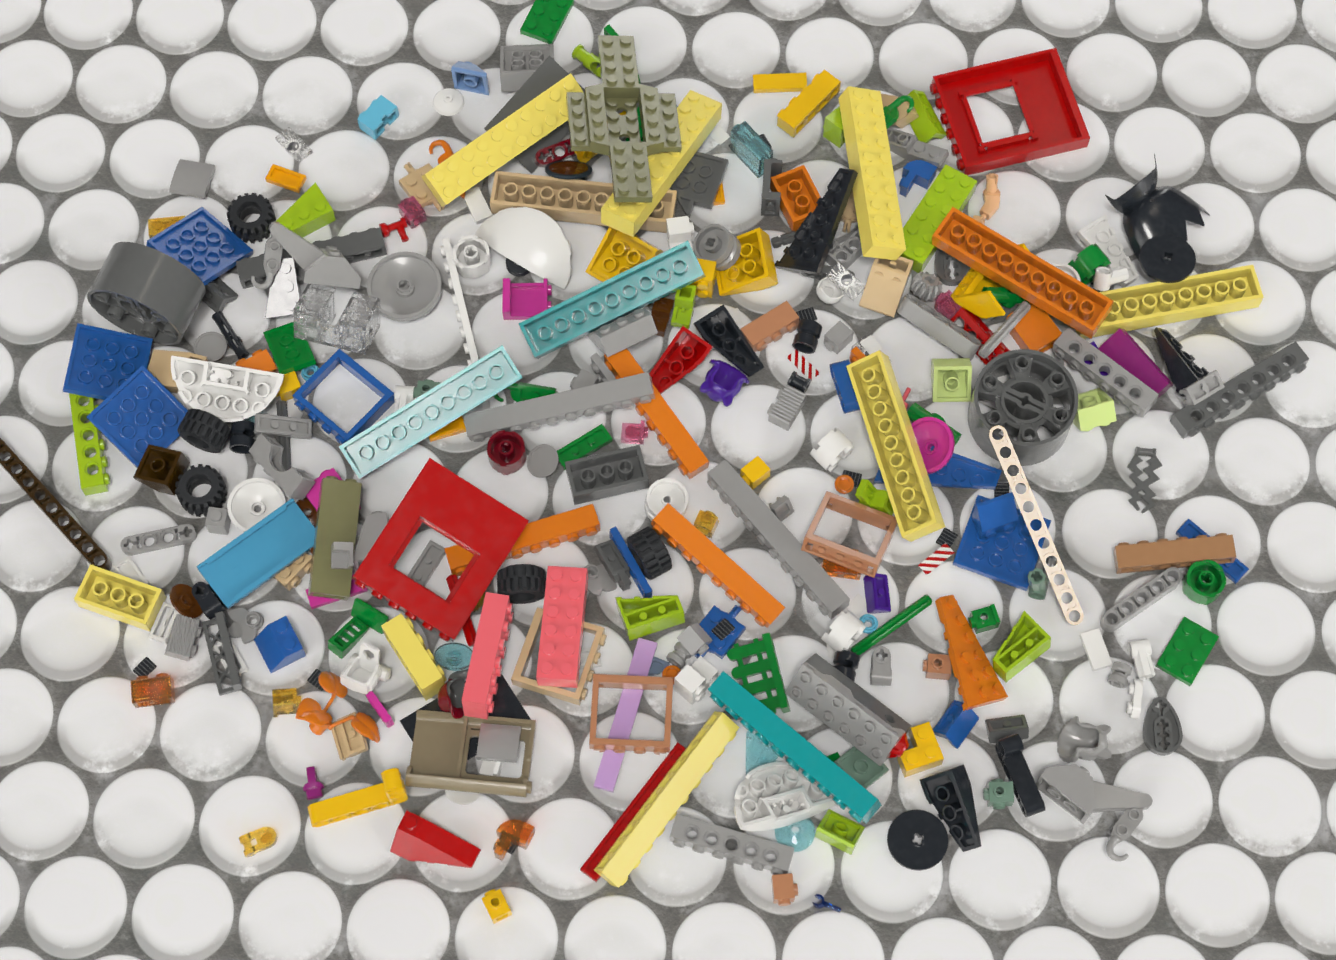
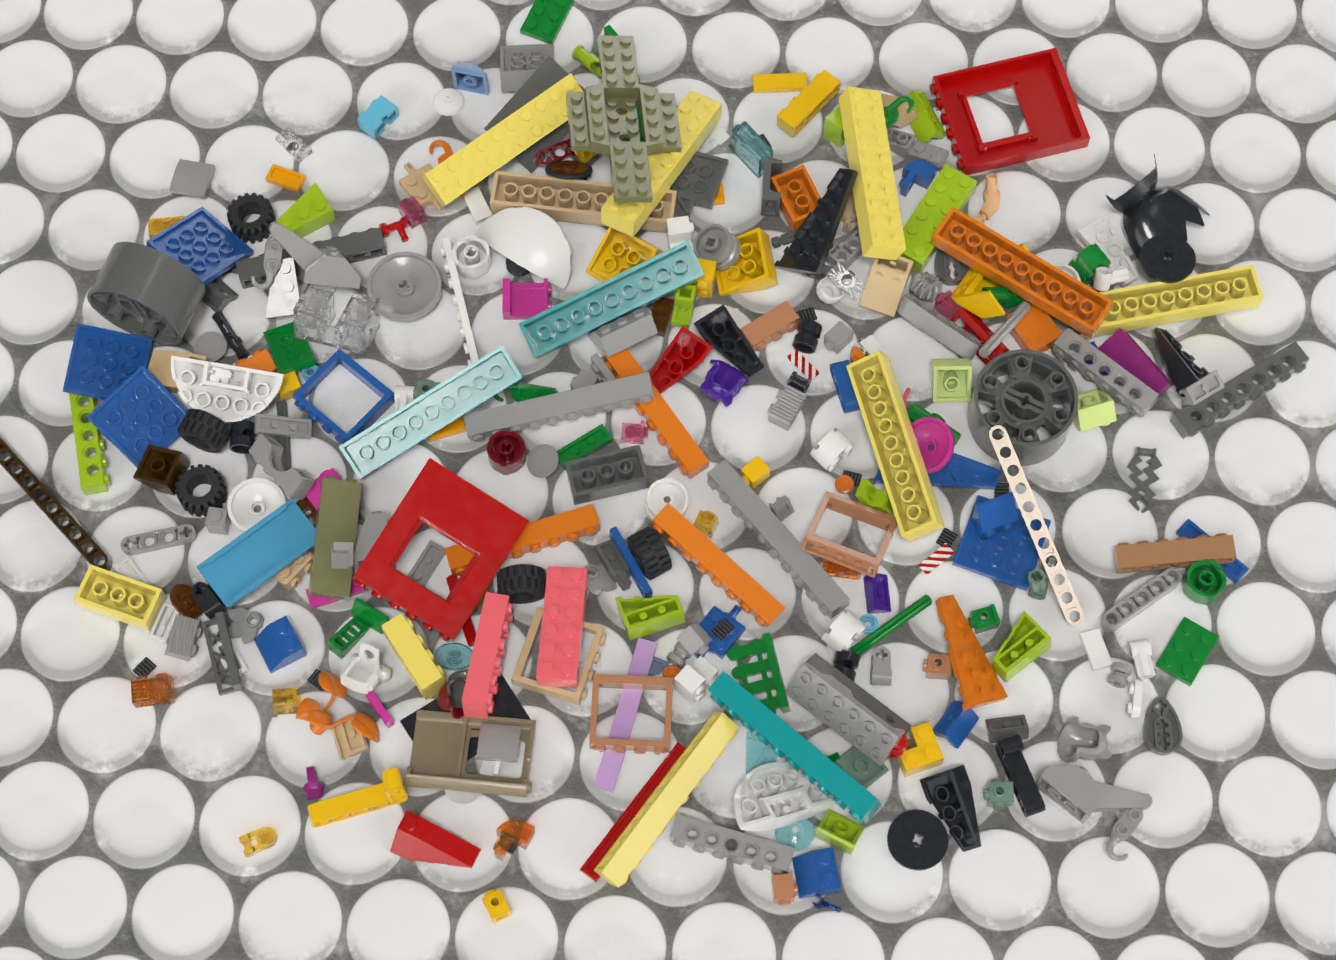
none -> blue slope [792,847,841,899]

